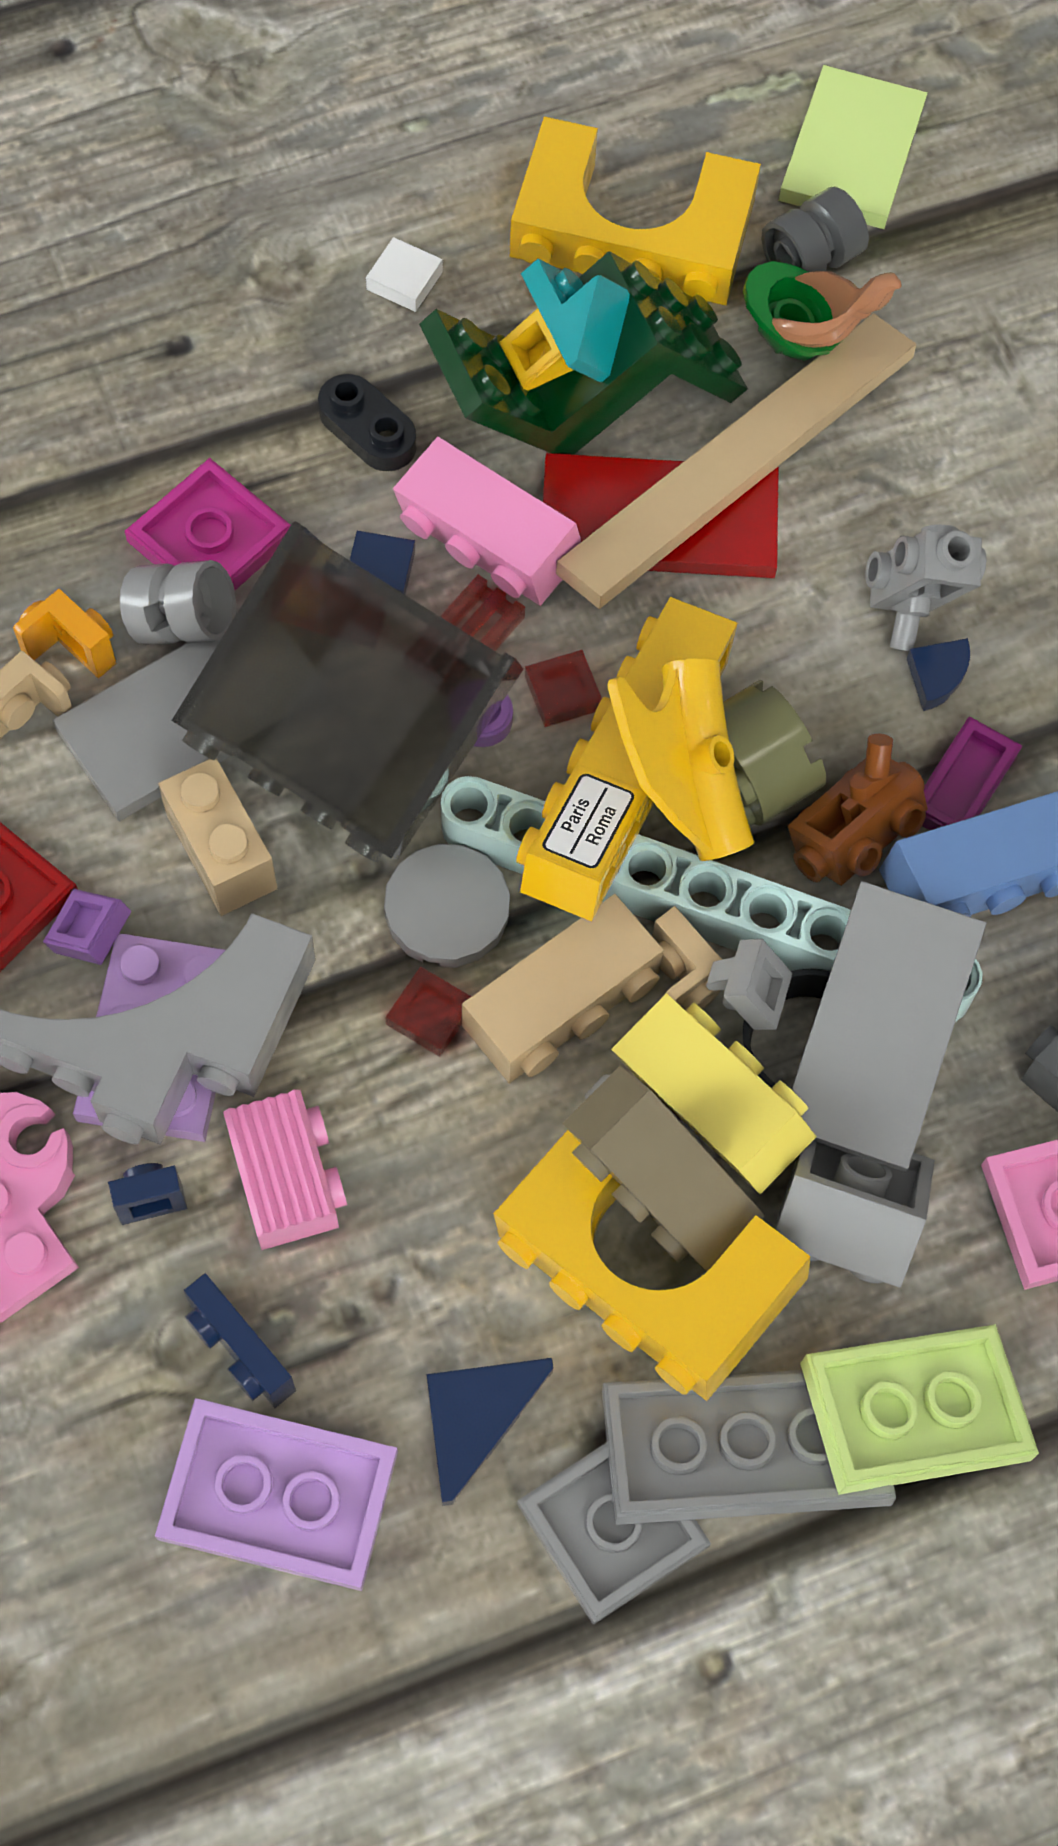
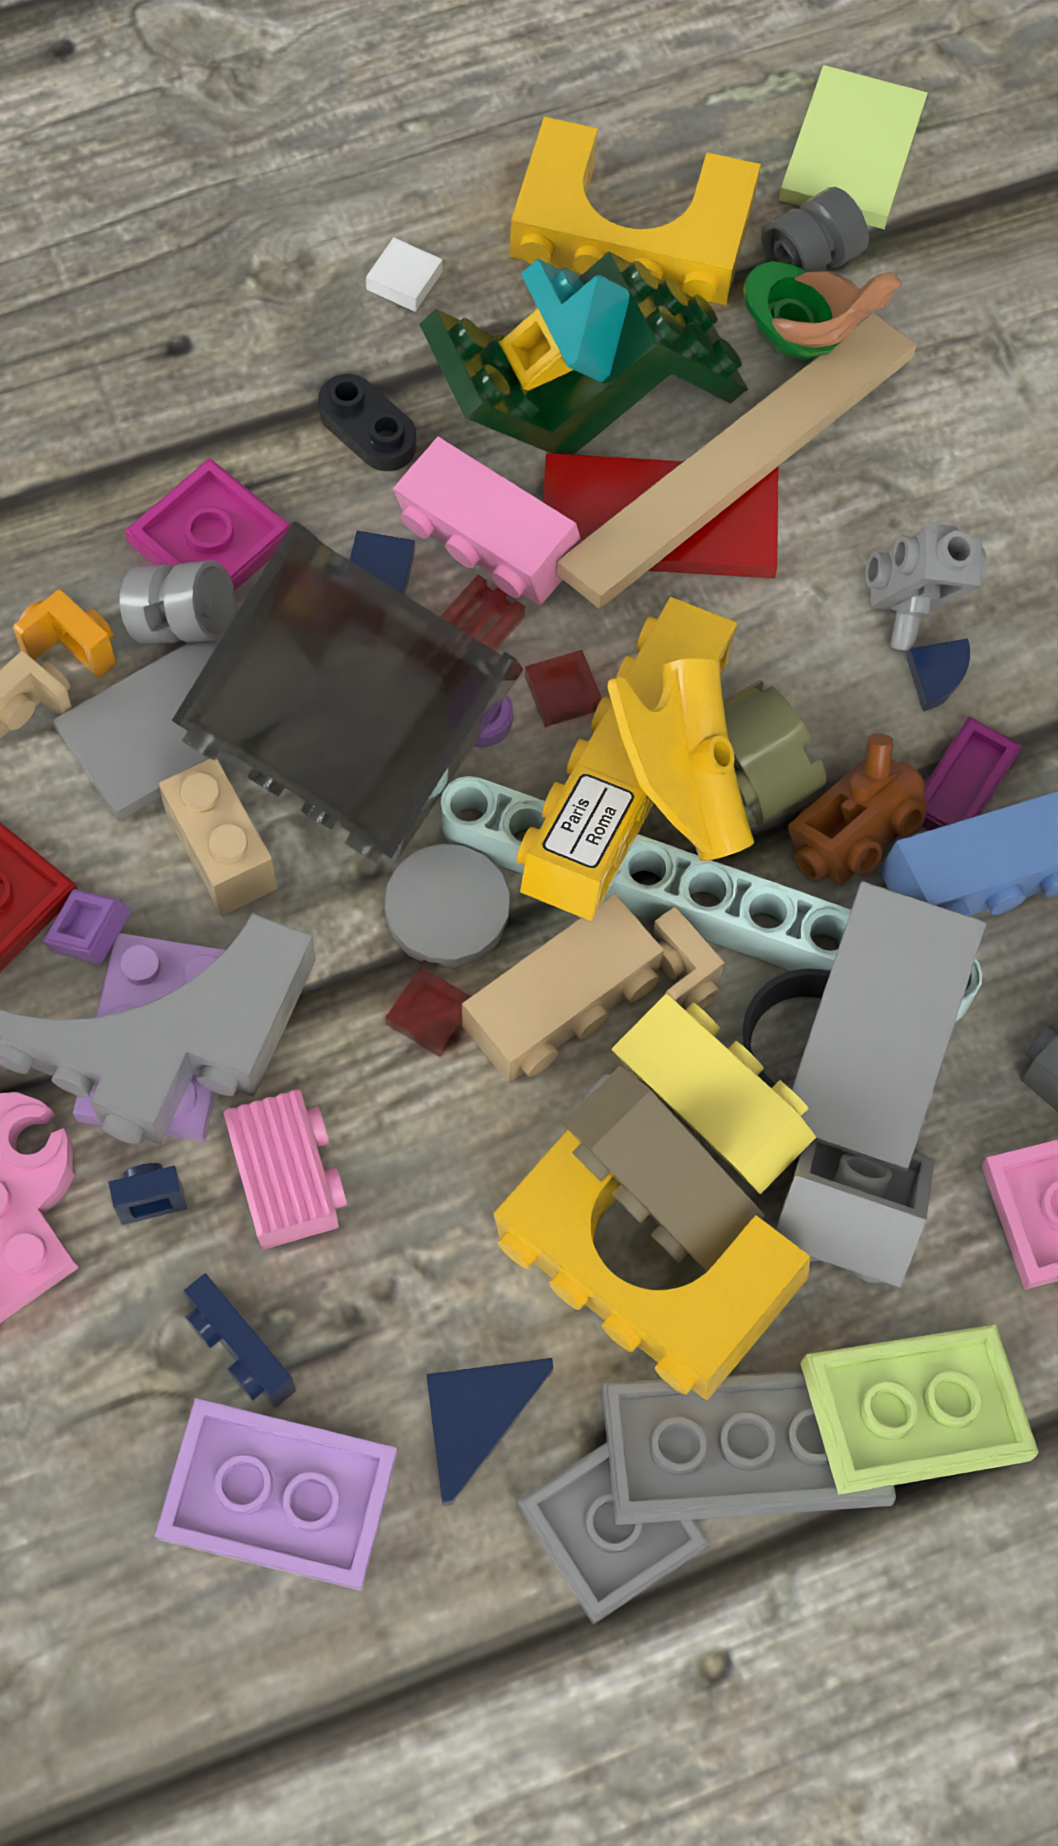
light grey tile [706,939,792,1030] -> none

